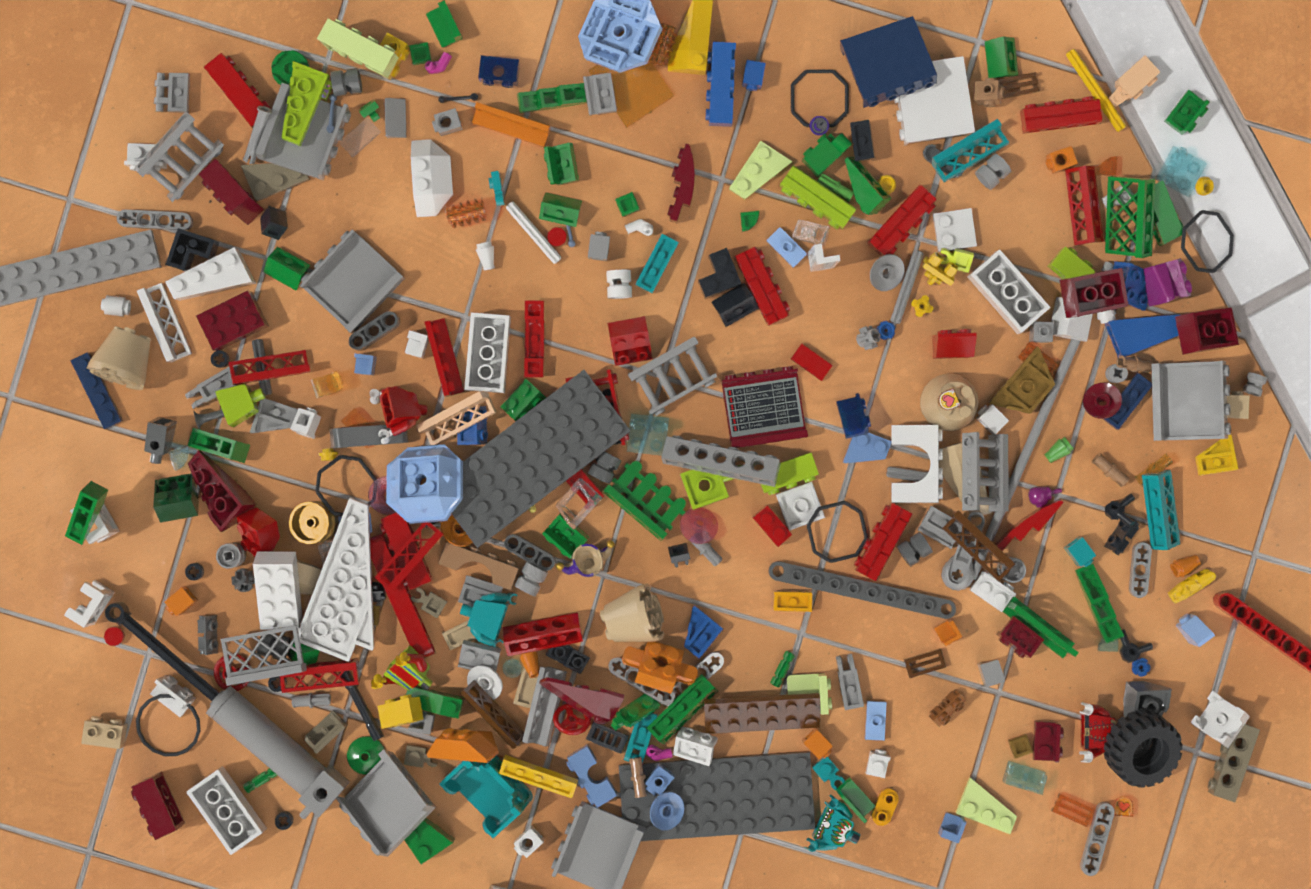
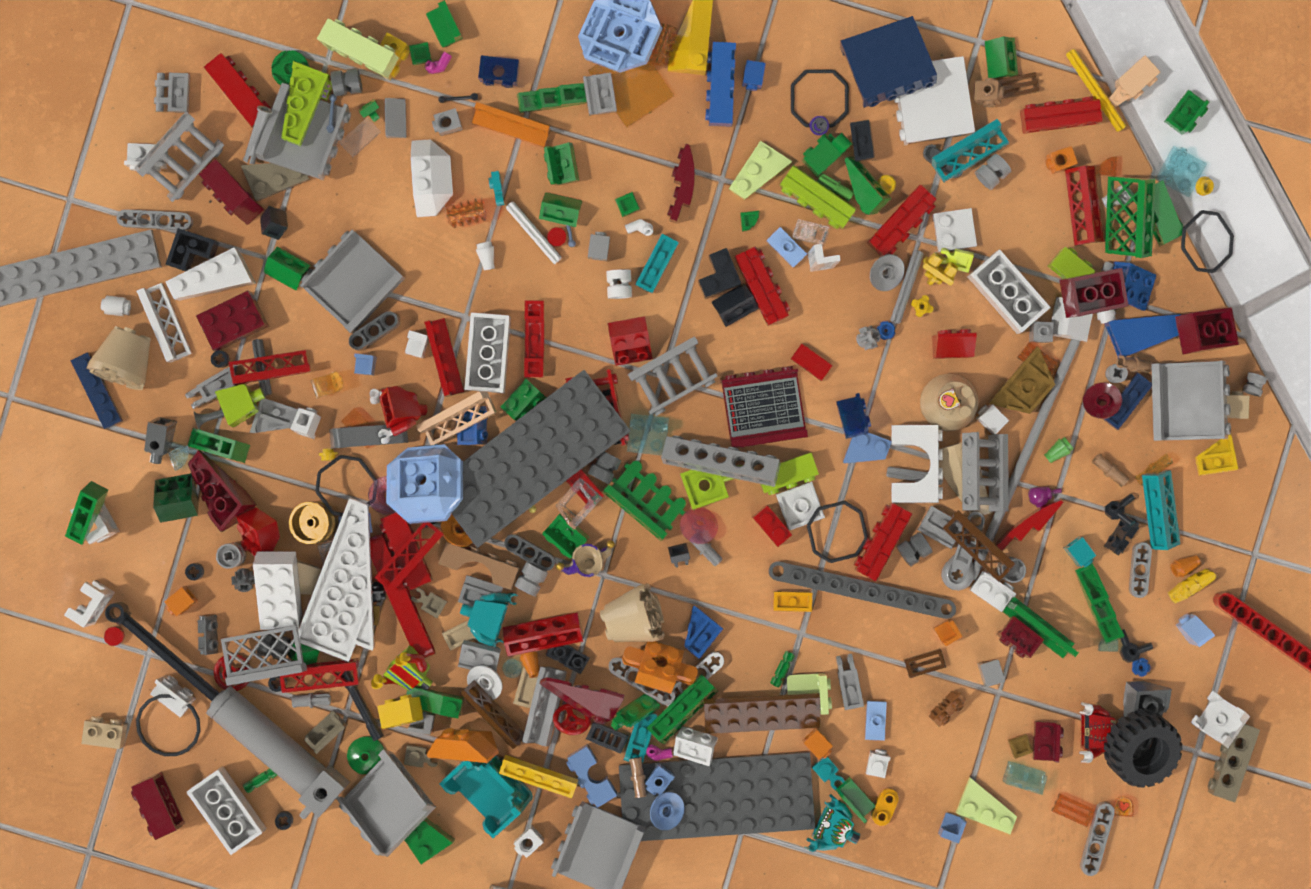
magenta piece [1144,258,1192,307] -> none

